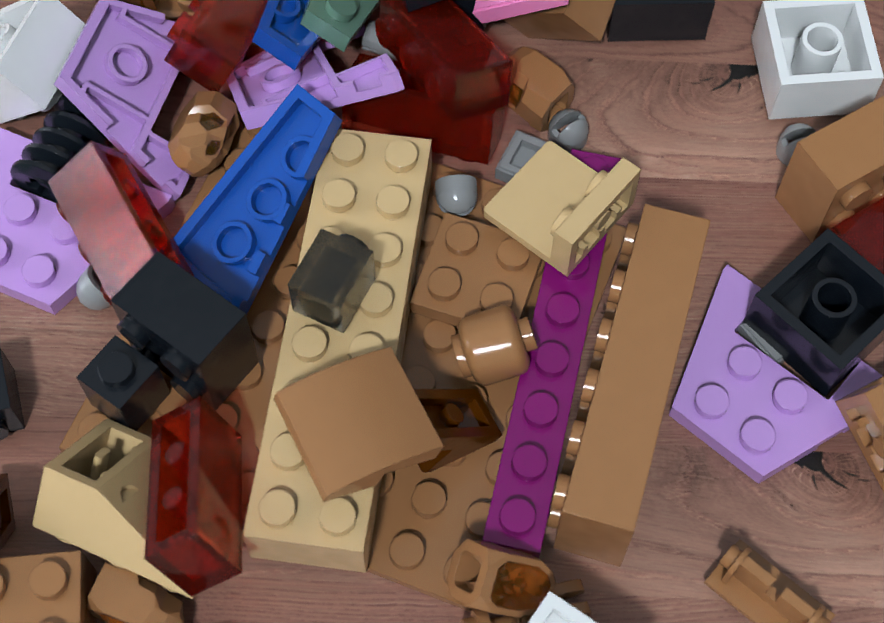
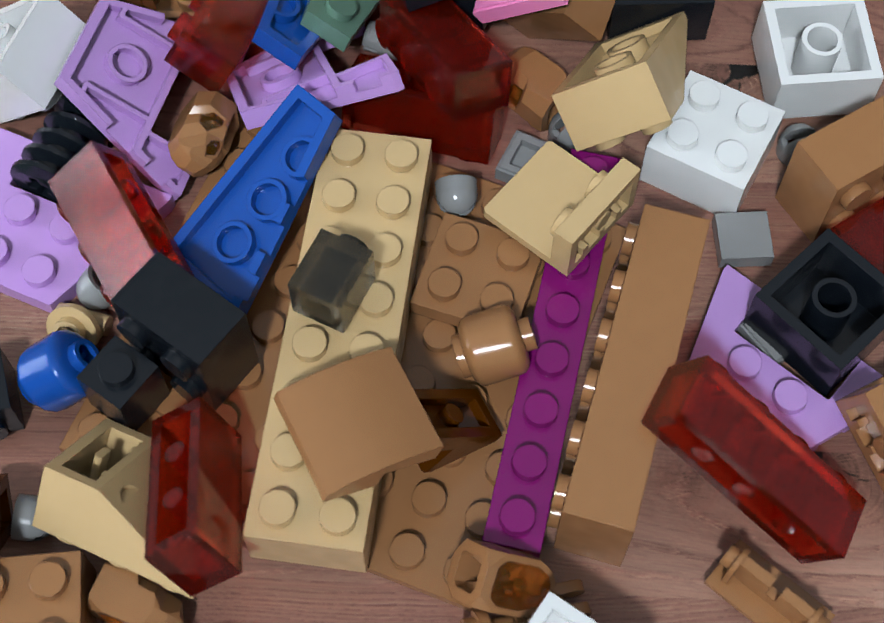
none -> light grey hinge [11,493,49,542]
none -> blue head [17,329,99,412]
none -> tan plate [46,302,113,346]
none -> tan slope [551,11,688,151]
none -> white brick [639,70,786,214]
none -> clear red brick [641,355,867,564]
none -> light grey tile [712,211,774,268]

